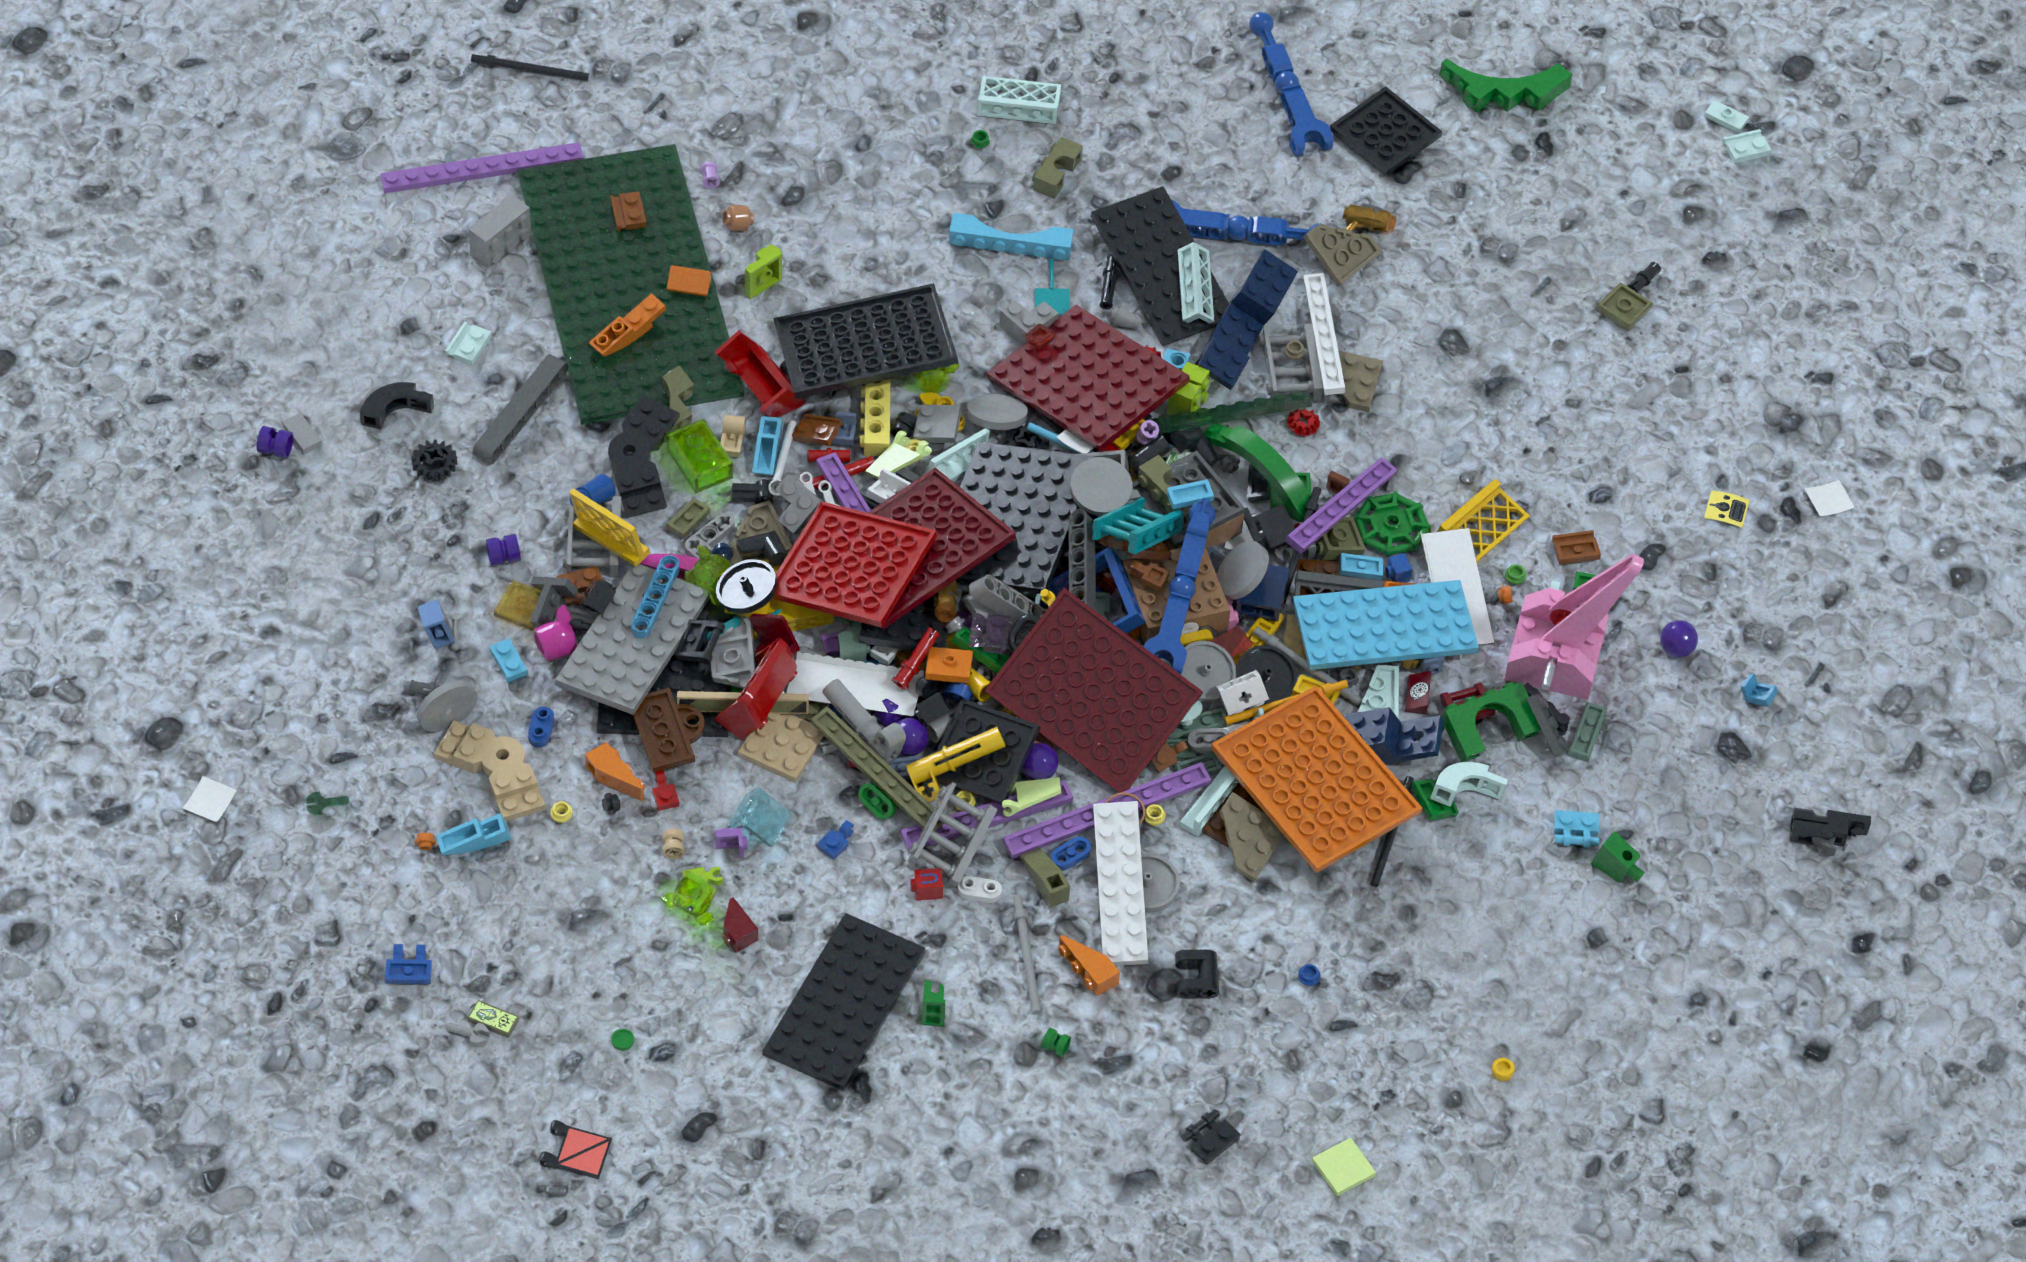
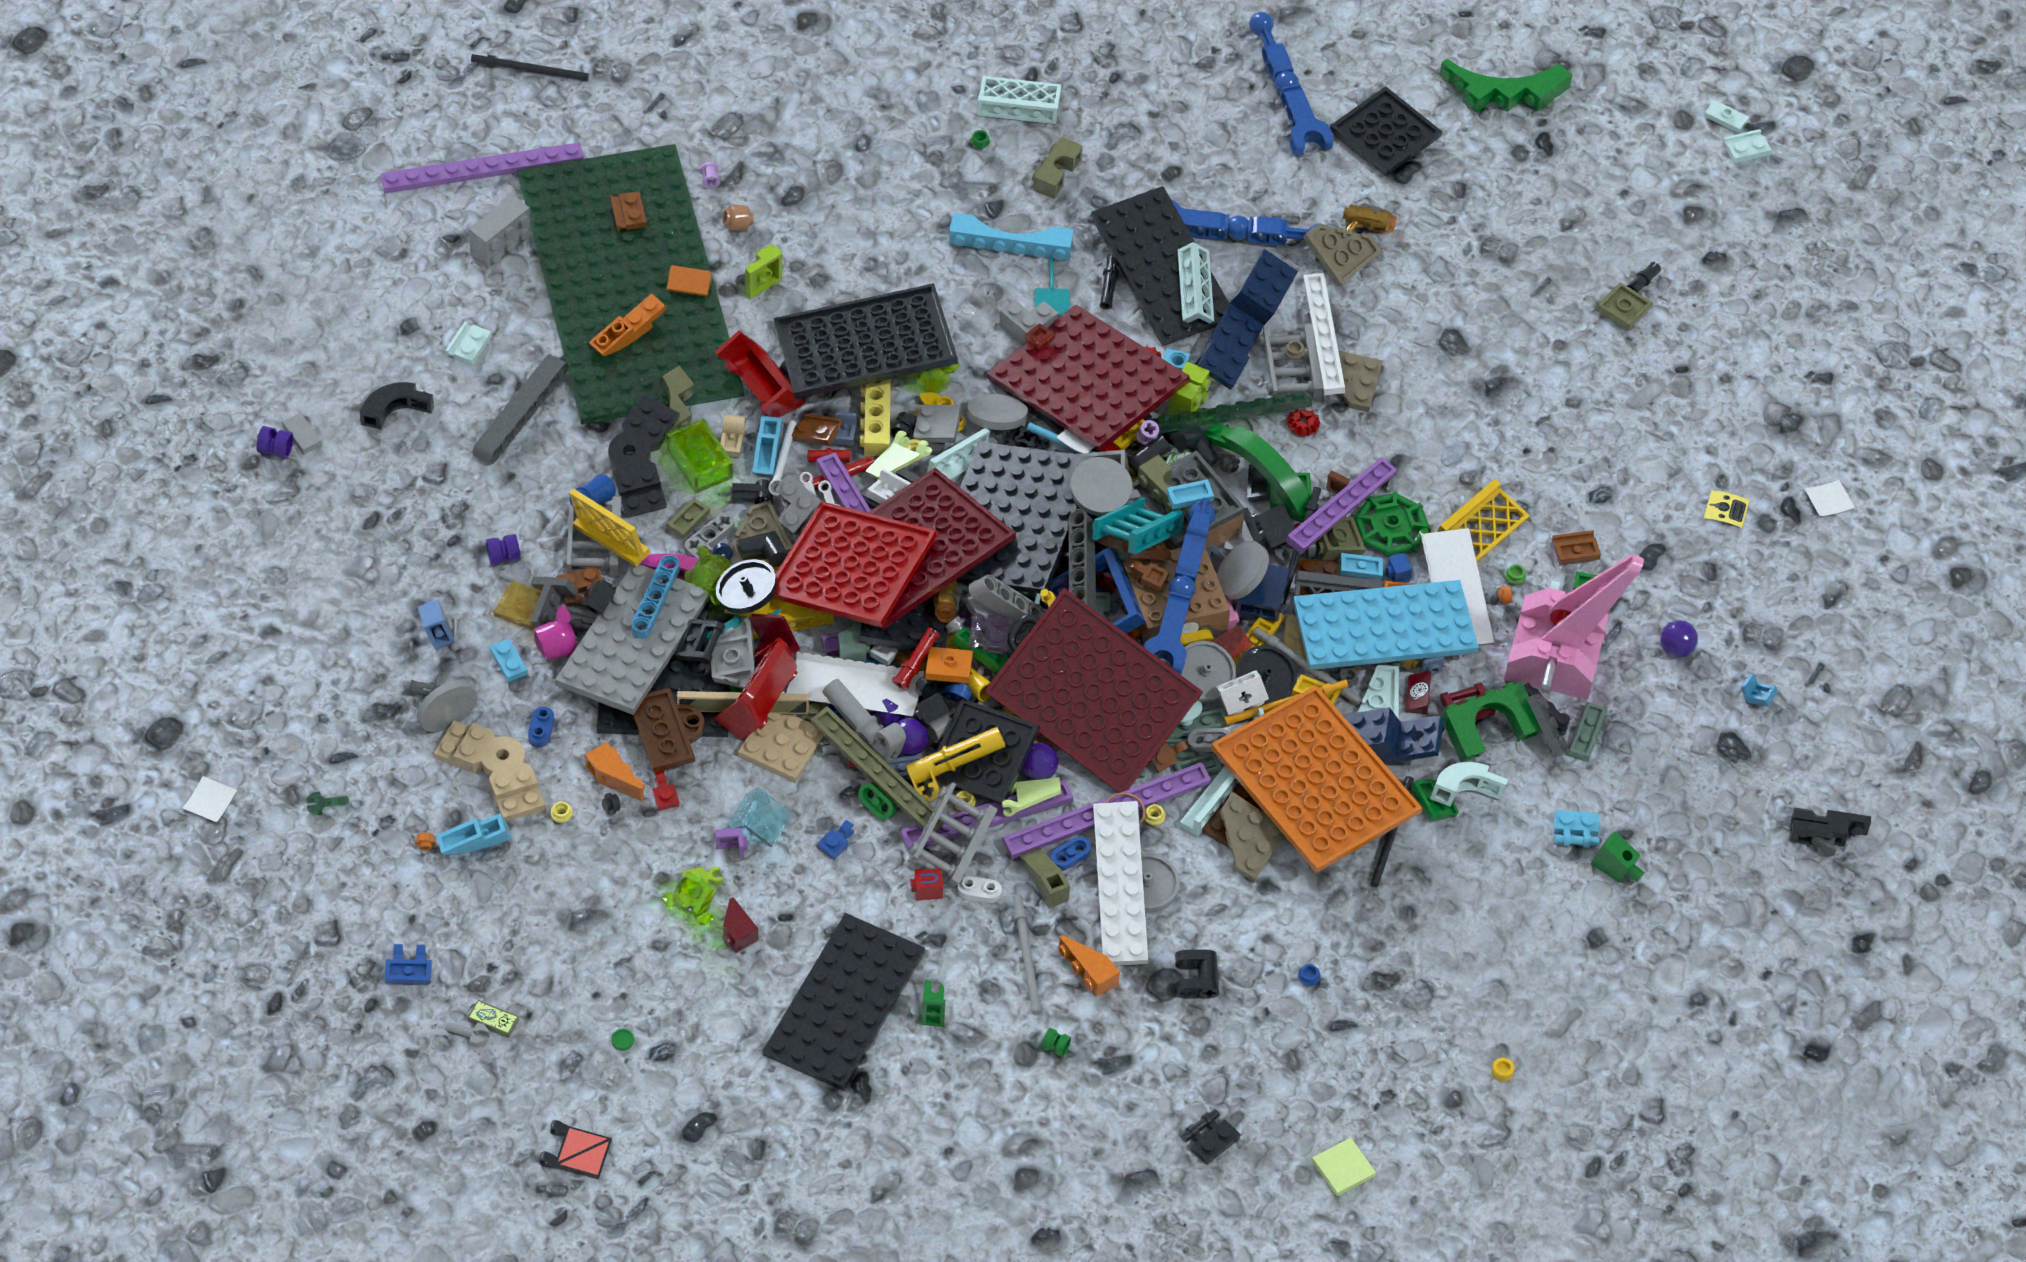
black gear [411,439,458,482] -> none
tan wheel [662,829,685,859] -> none
light grey cone [1109,306,1141,330] -> none

